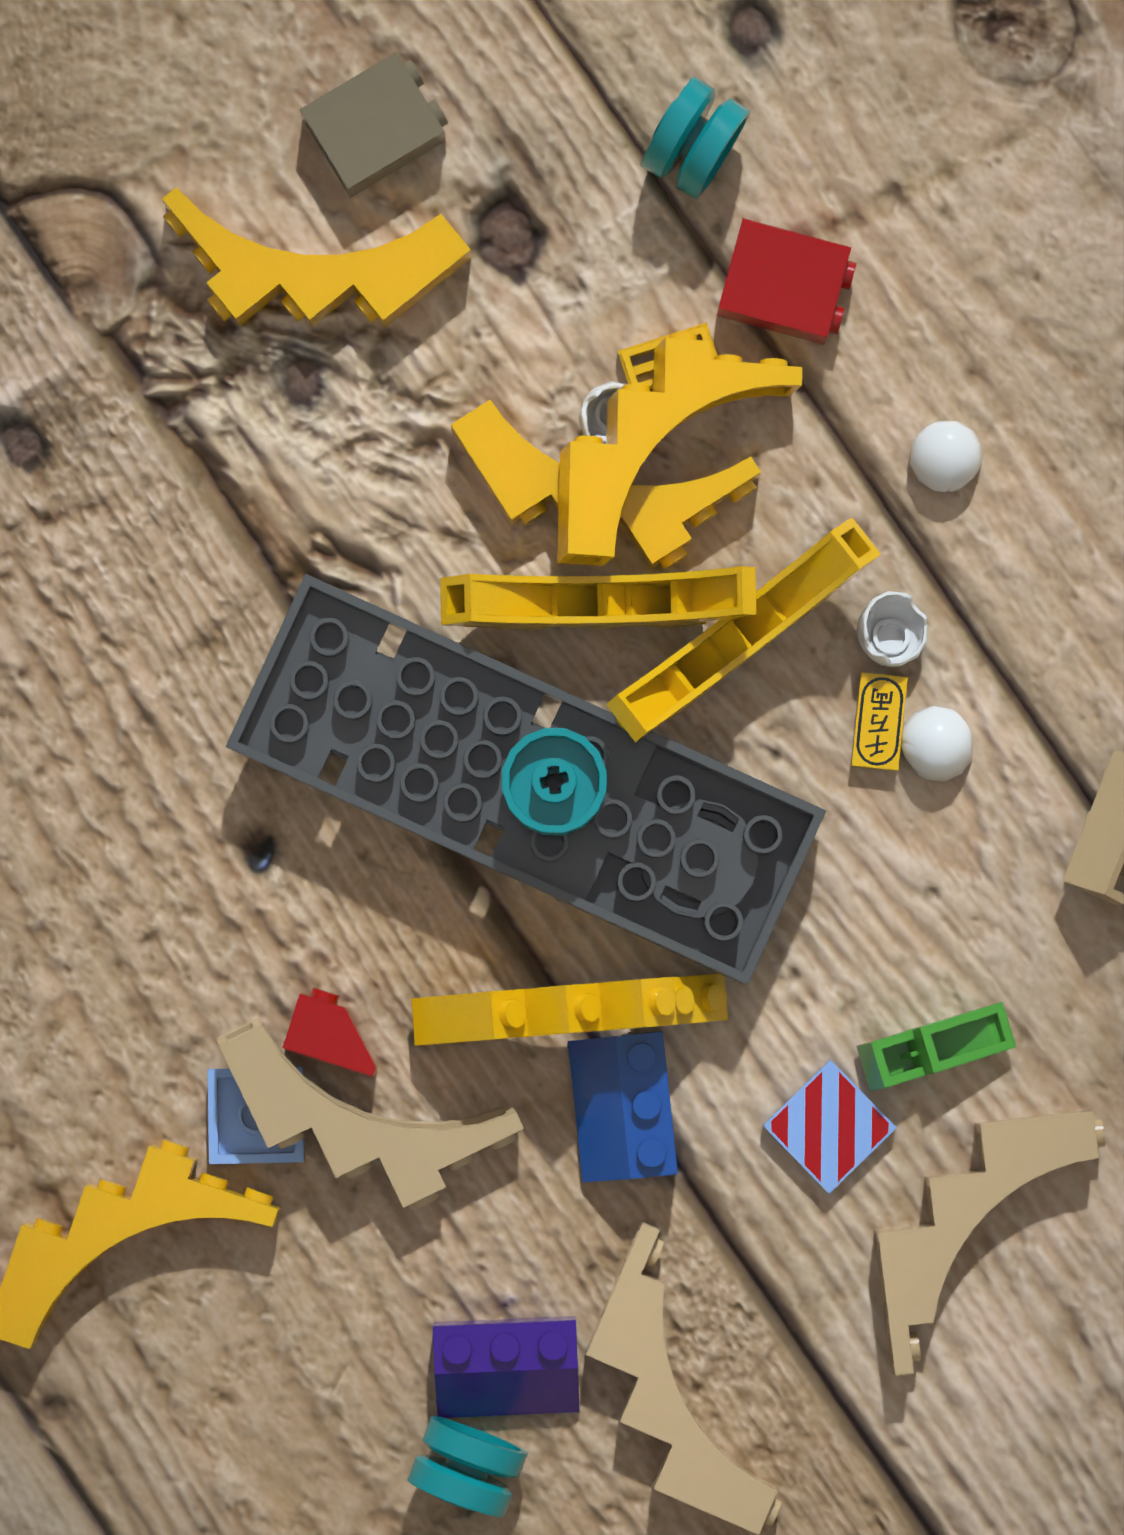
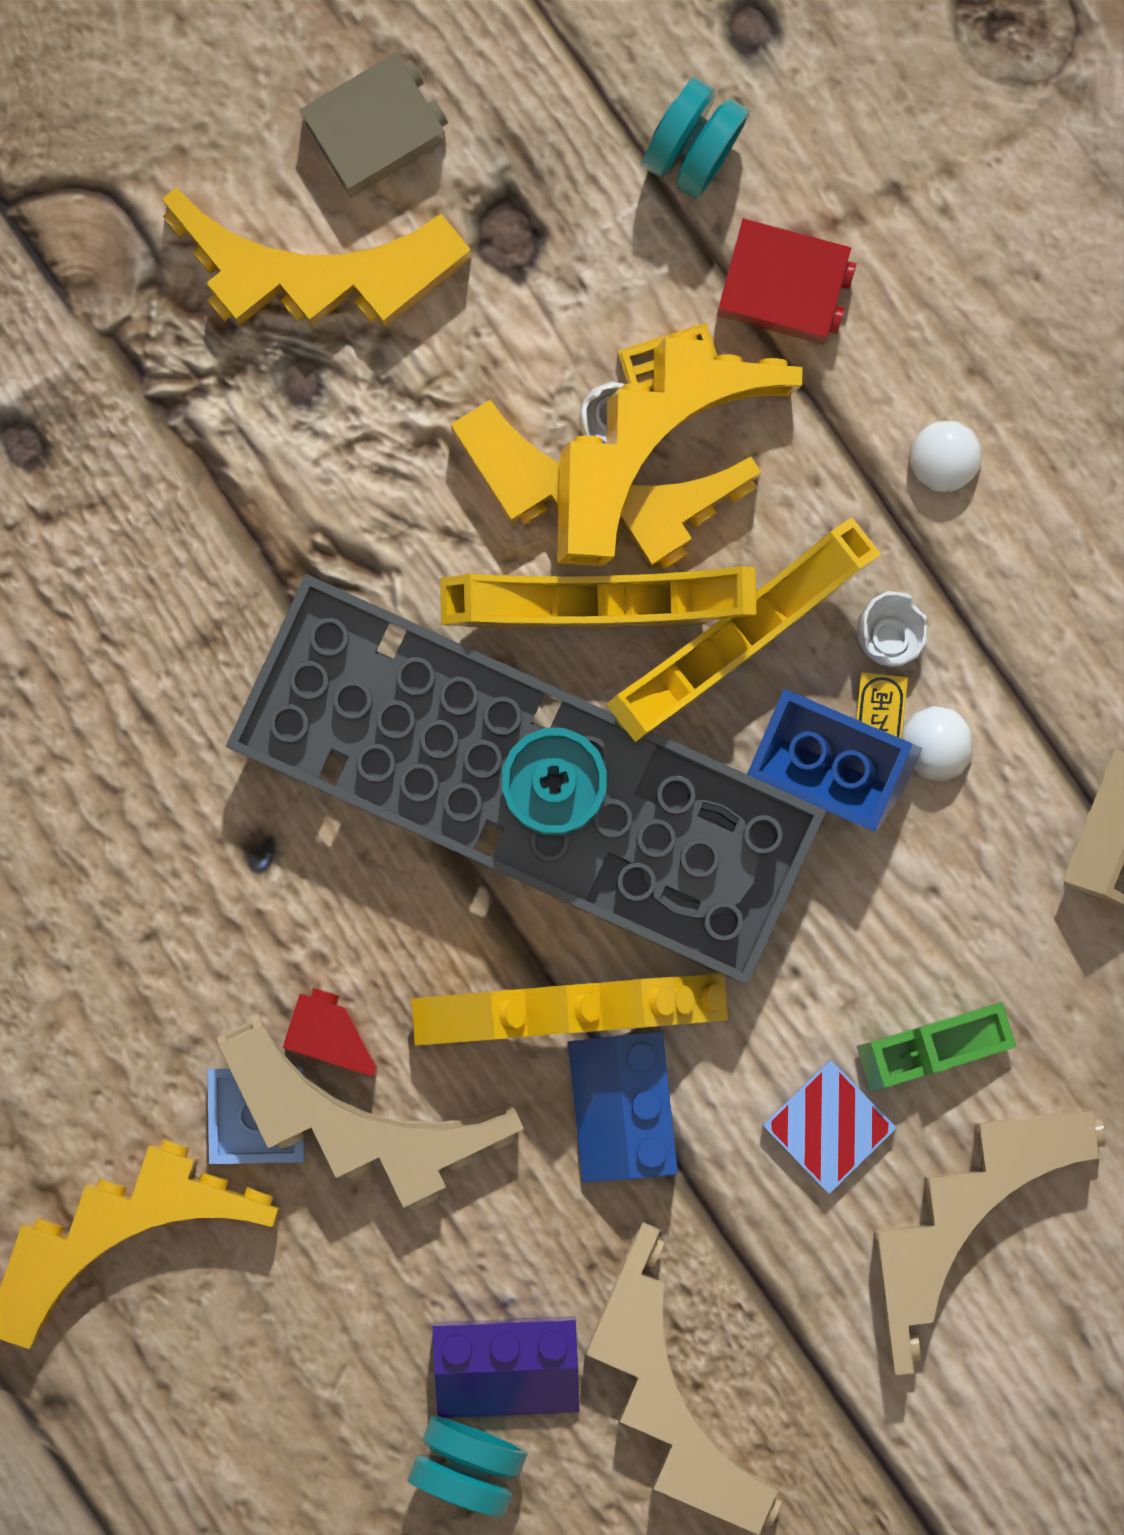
none -> blue slope [747,689,922,832]

